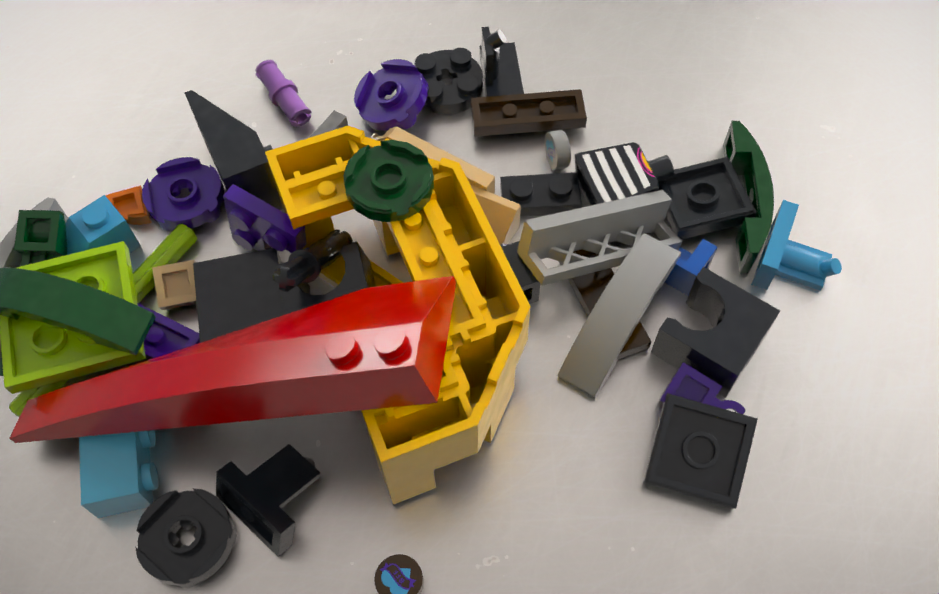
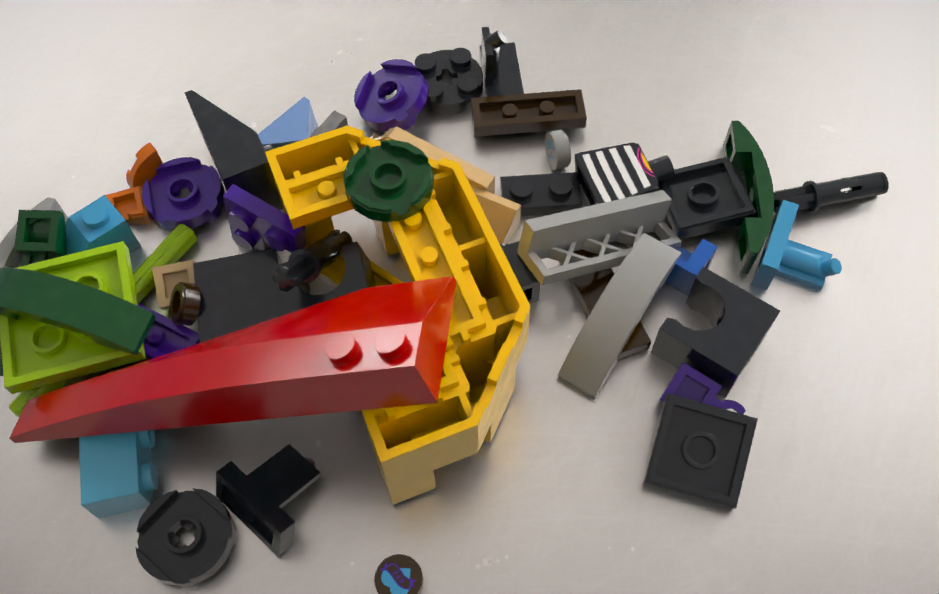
medium lavender pin [255,60,312,127] -> none
none -> orange tile [126,142,163,189]
none -> dark brown tile [169,282,200,326]
none -> medium blue slope [258,97,318,149]
none -> black axle [774,172,889,213]

